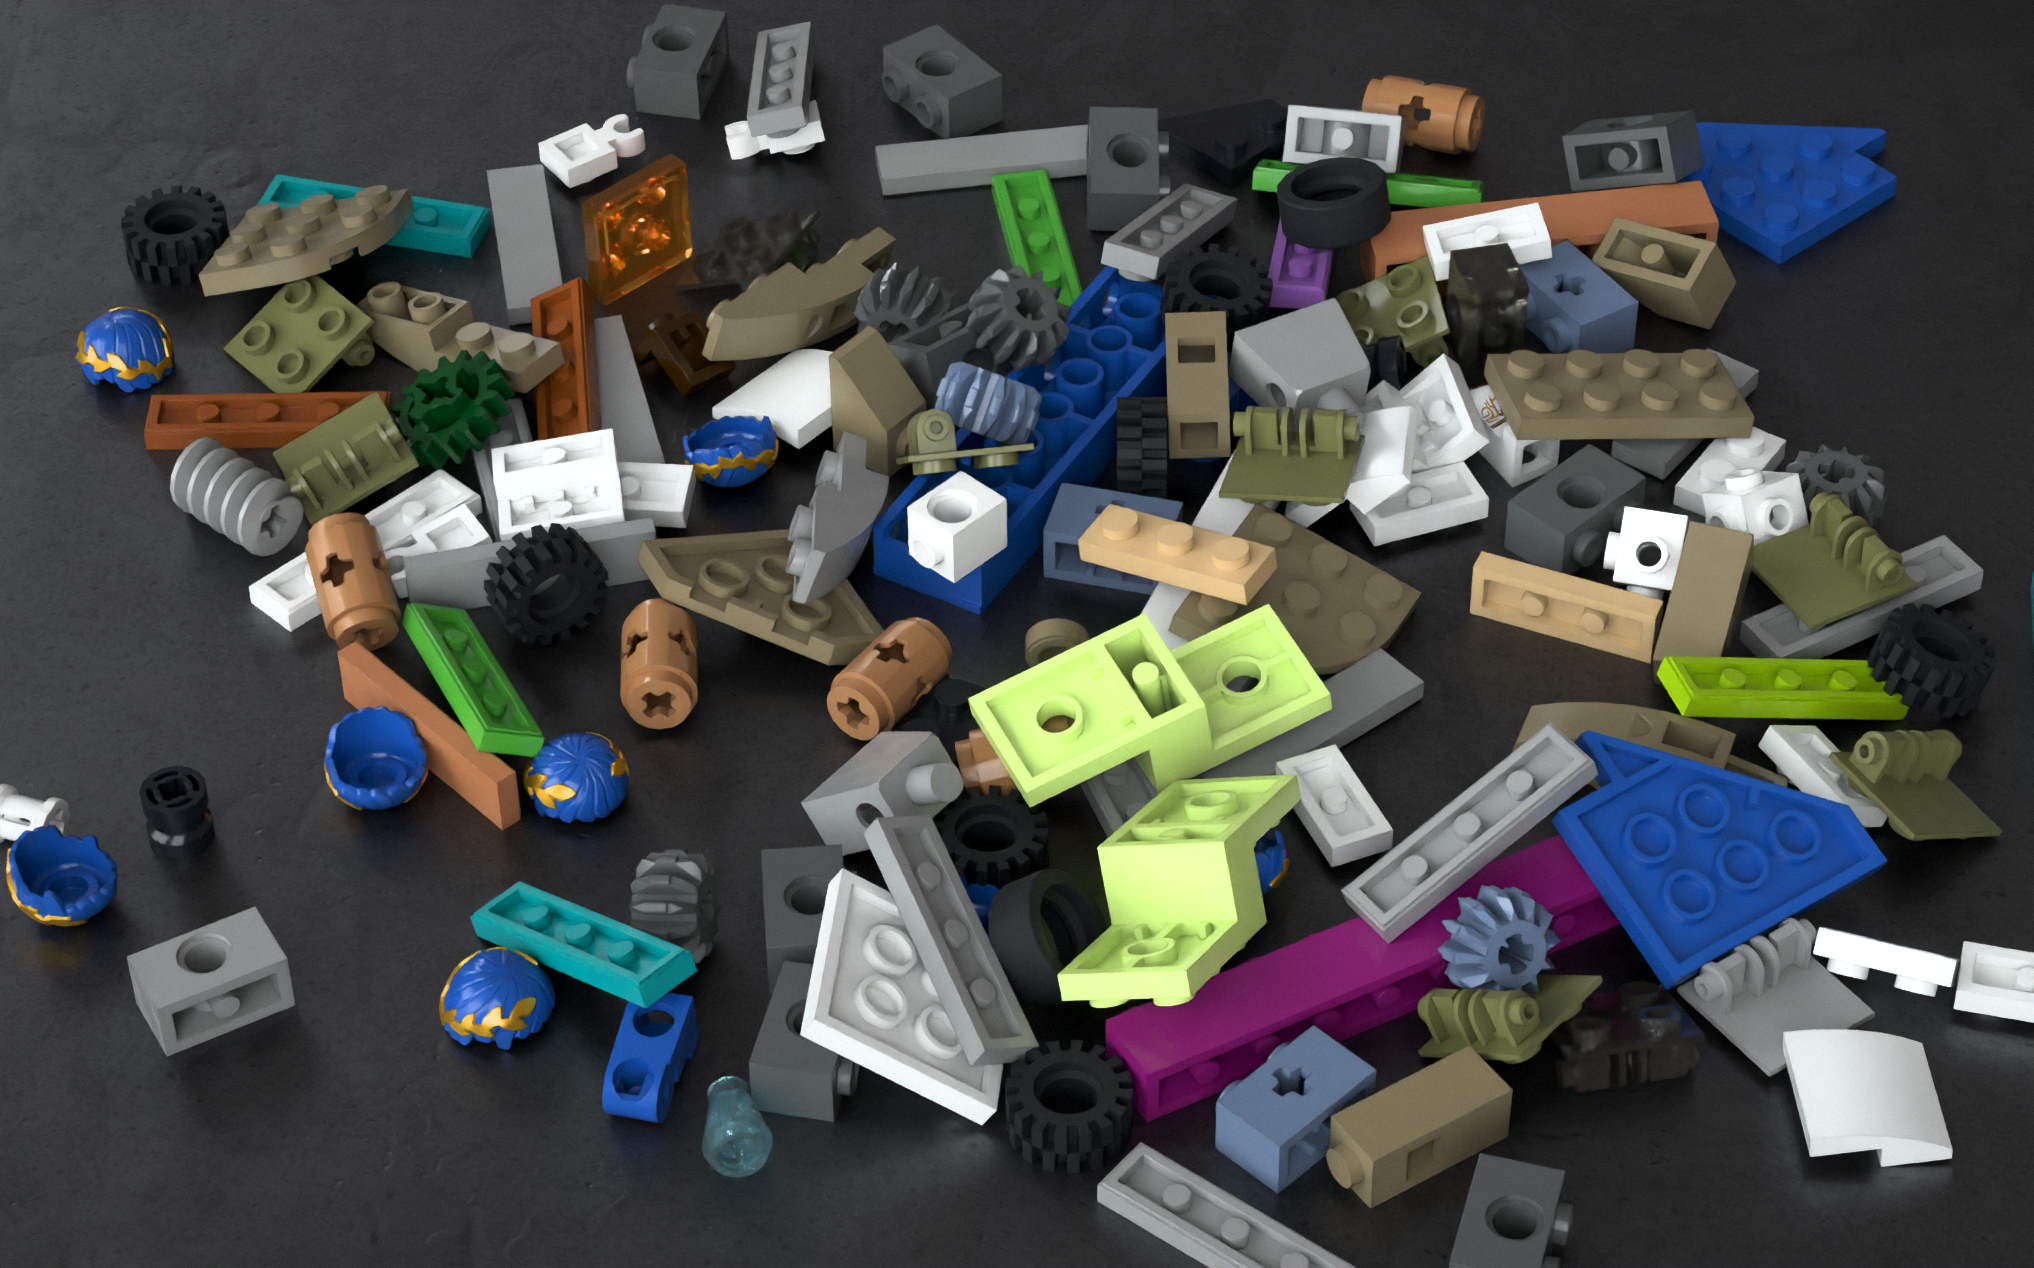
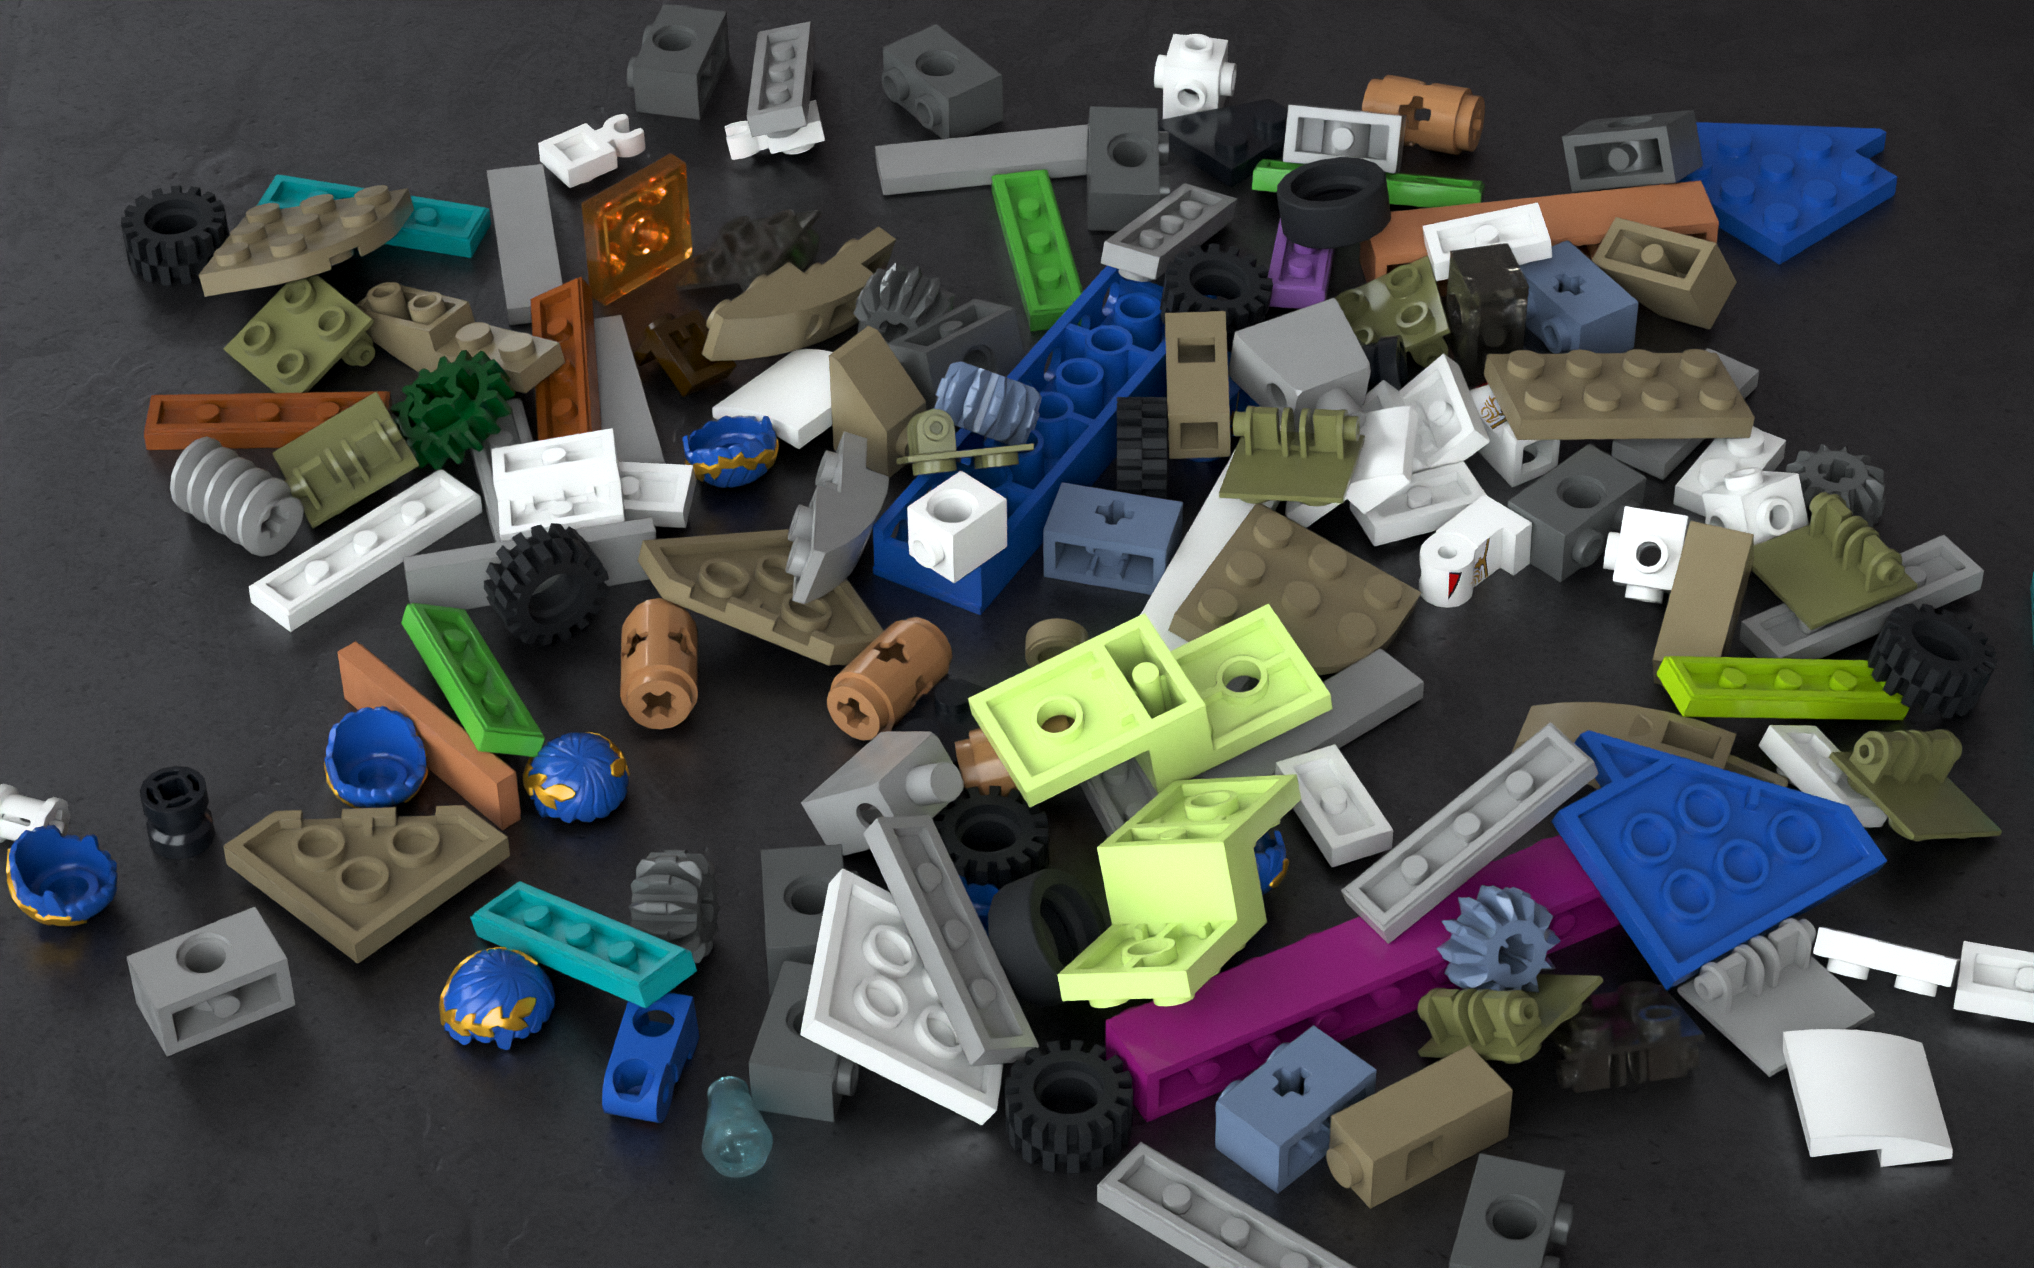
blue hair [76,307,174,392] -> none
medium nougat piece [305,512,402,651] -> none
white plate [385,503,493,599] -> none
dark grey gear [965,264,1072,372] -> none
tan plate [1078,504,1277,606] -> none
tan plate [1470,551,1664,664] -> none
none -> dark tan plate [223,805,510,963]
none -> white brick [1154,34,1237,119]
none -> white leg [1418,494,1532,608]

